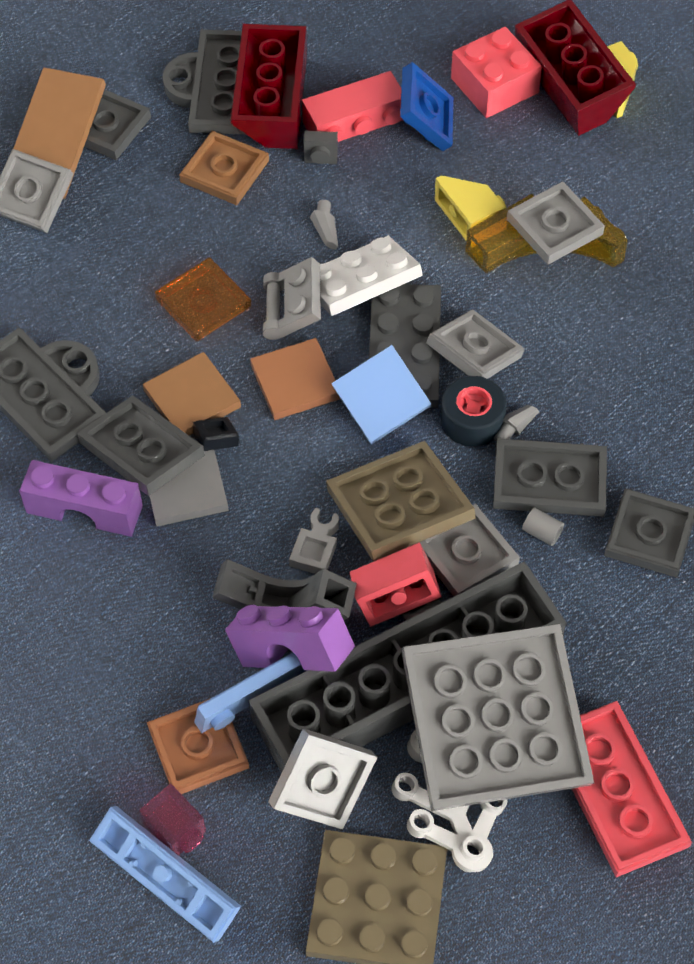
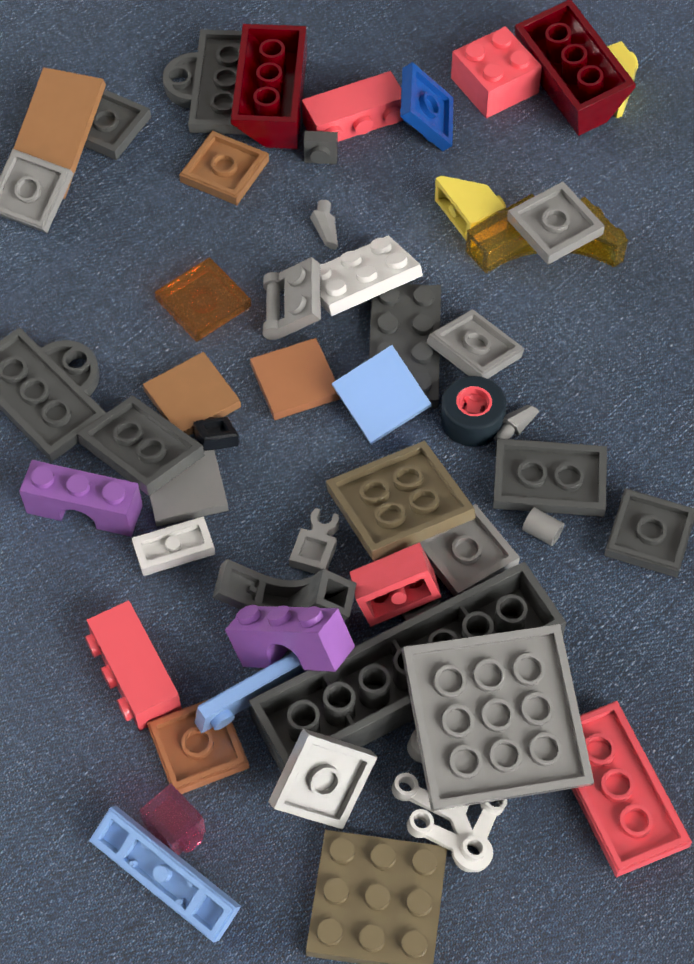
none -> coral brick [85,600,182,731]
none -> white plate [132,516,215,576]

